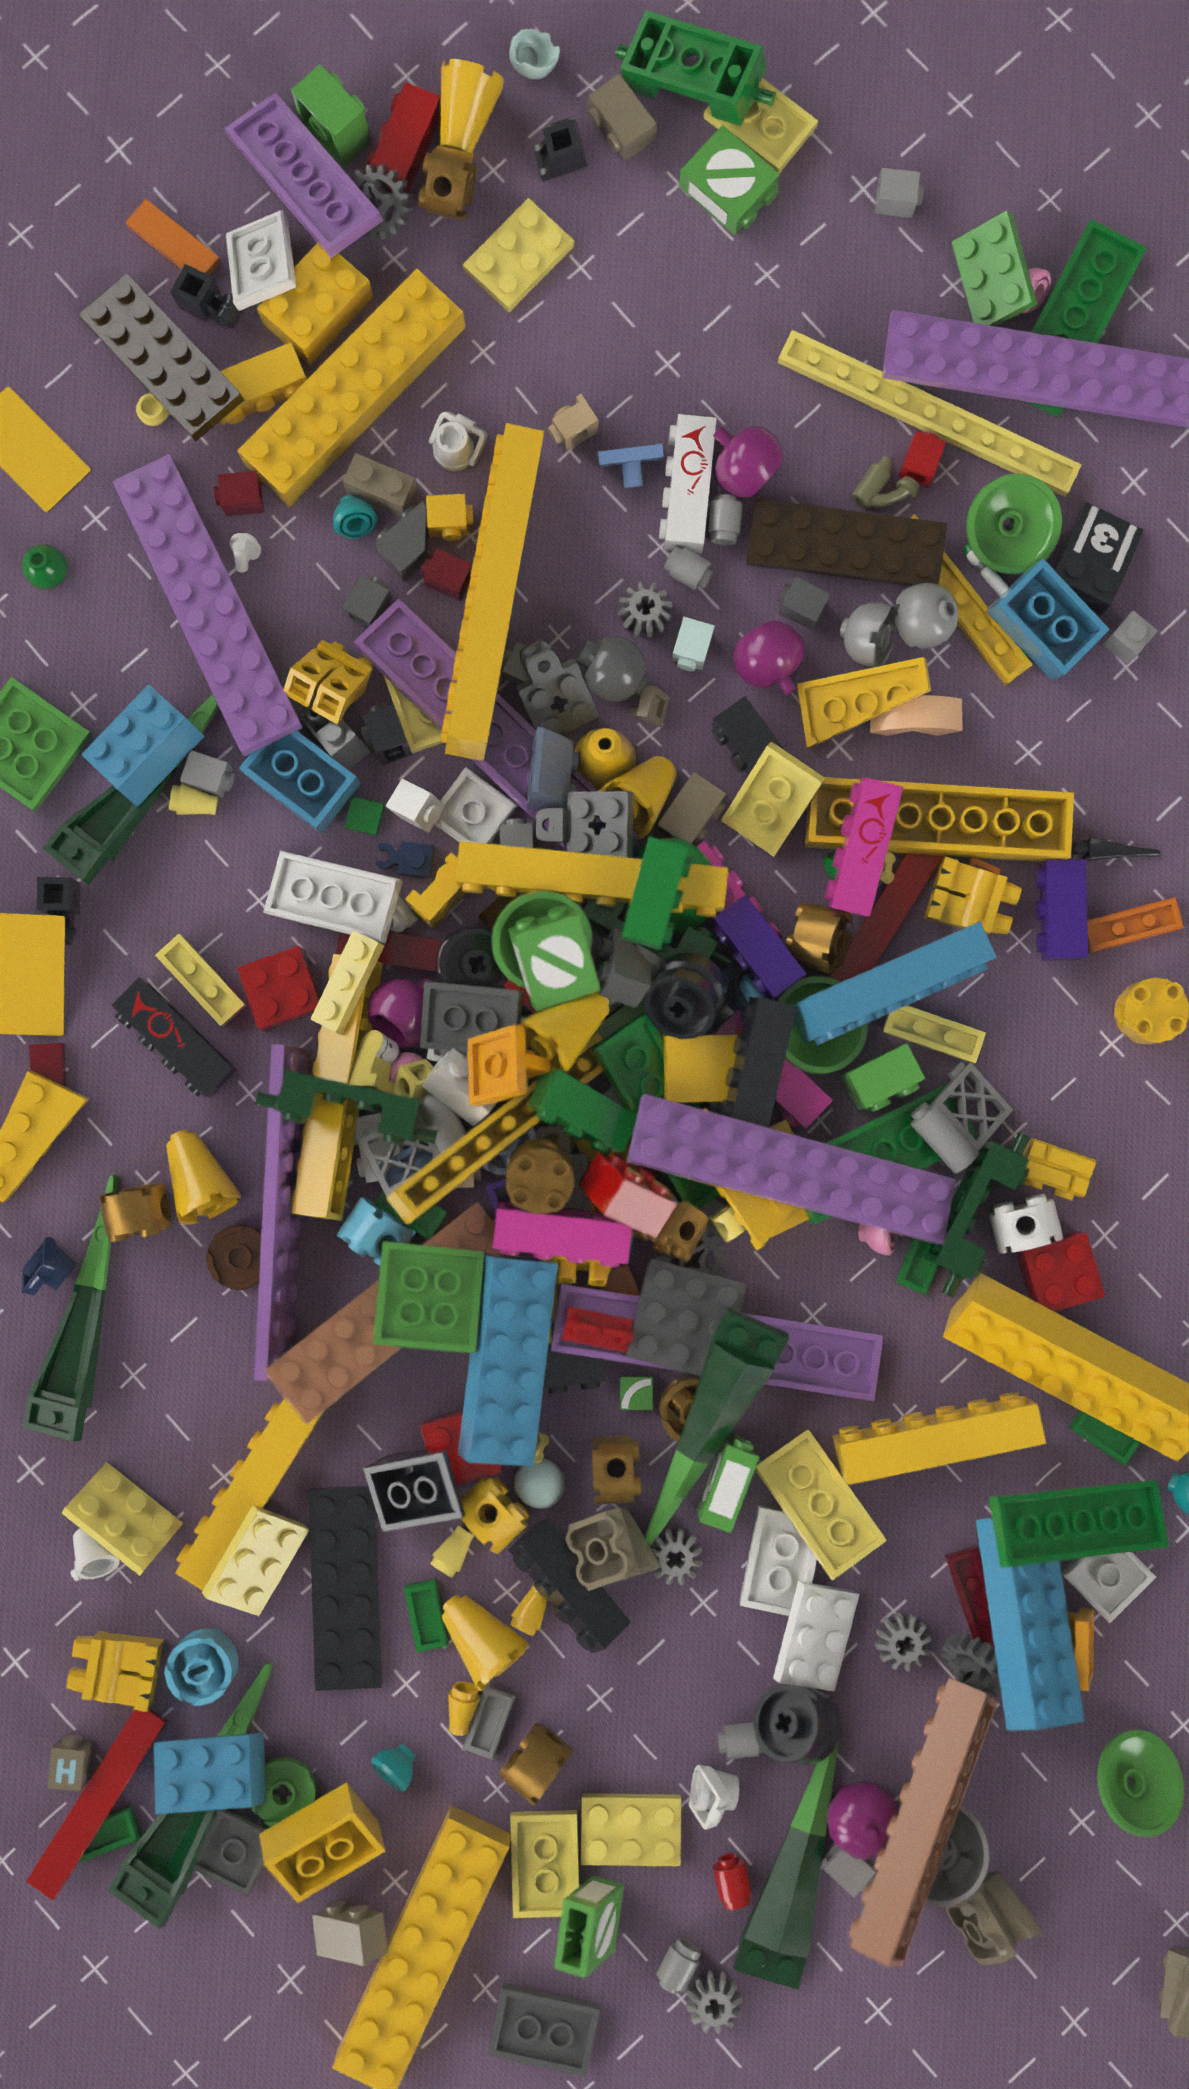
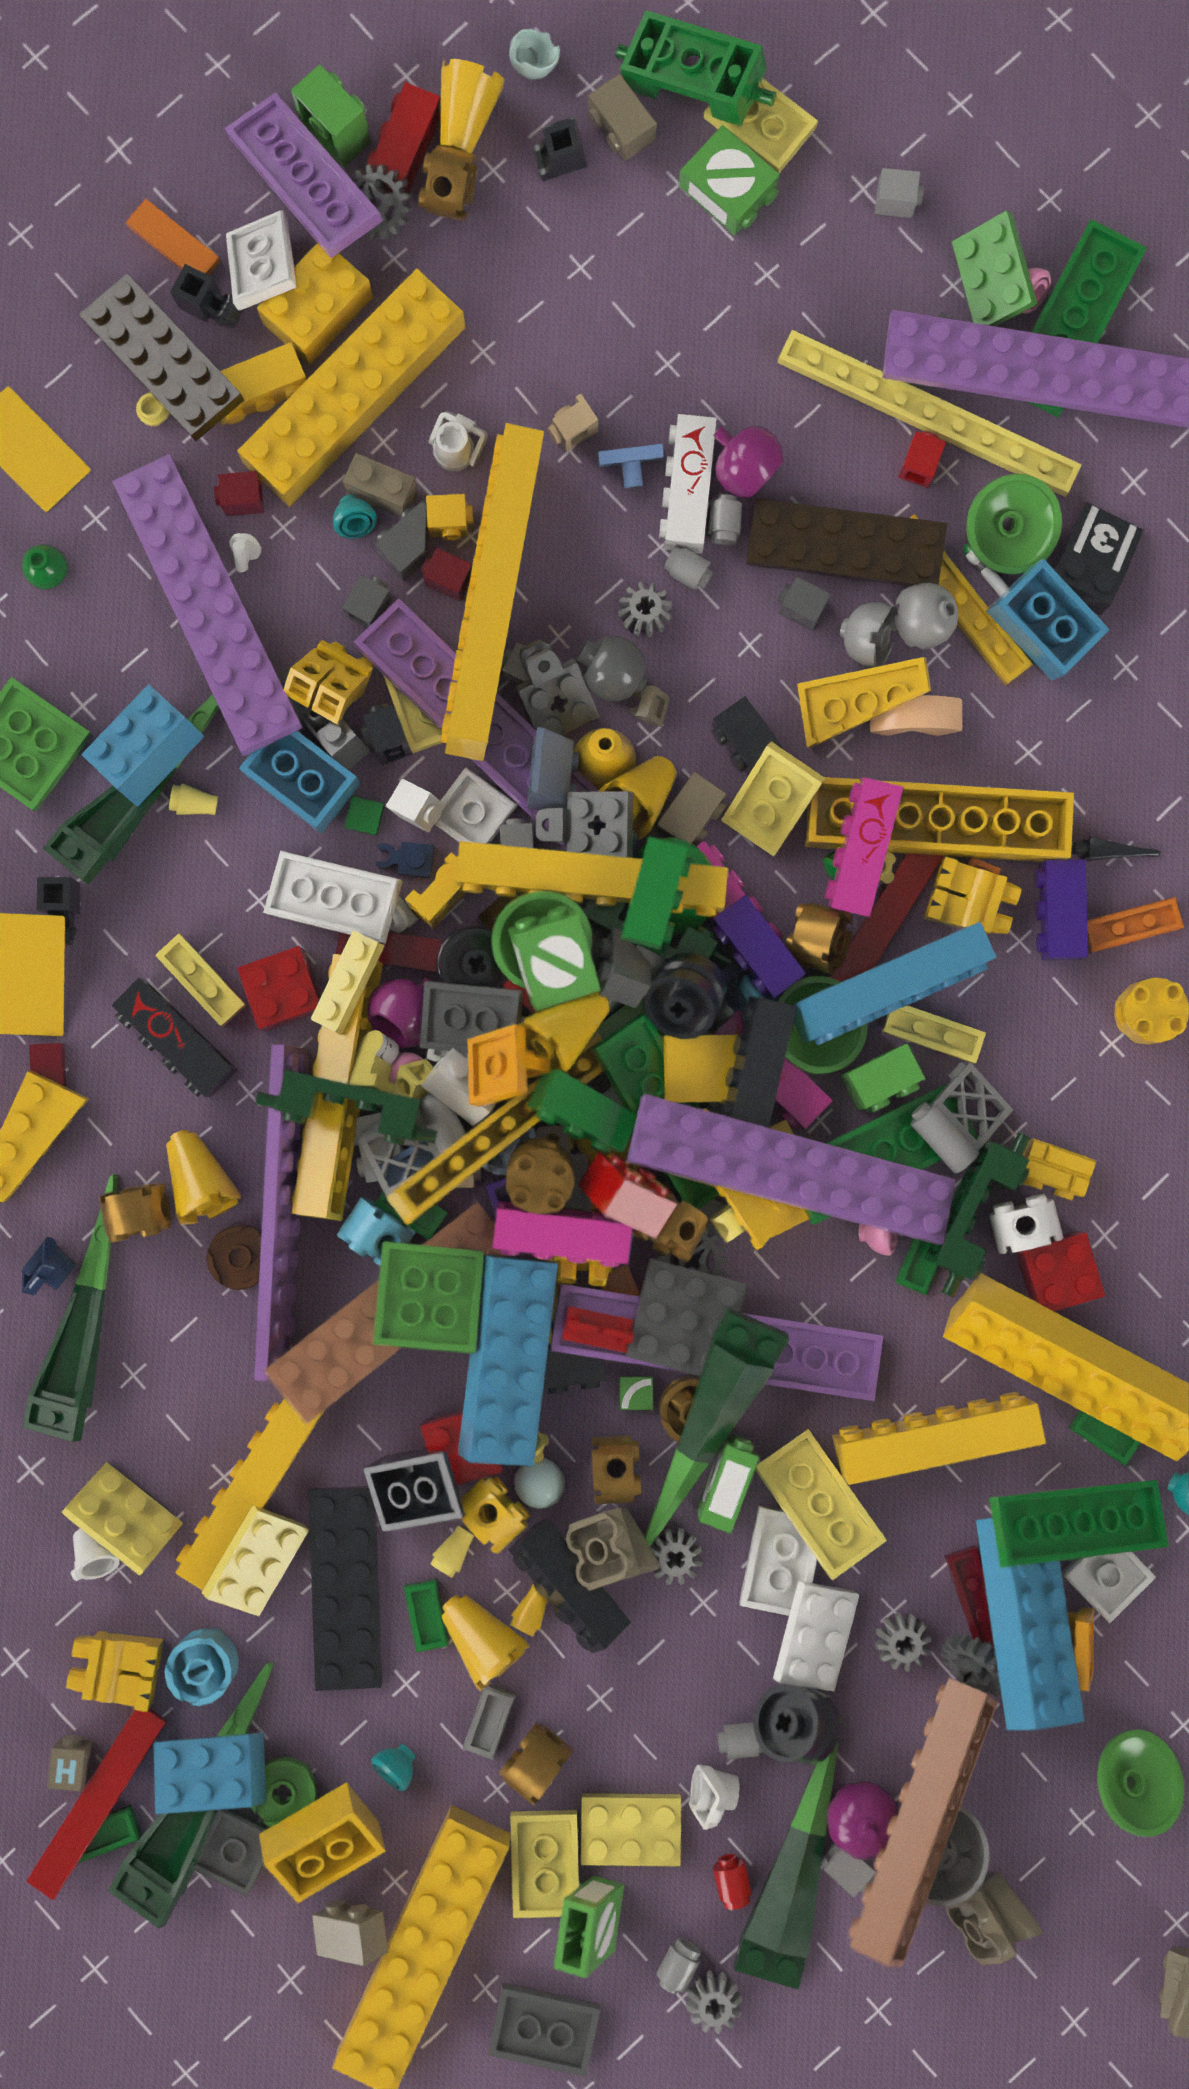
light grey brick [180,750,235,798] -> none
yellow cone [448,1681,481,1736] -> none
light yellow plate [463,198,574,313] -> none
light aqua brick [672,617,715,672] -> none
magenta piece [733,620,804,696] -> none
olive plant [851,456,920,509] -> none
light grey brick [1102,610,1158,665] -> none

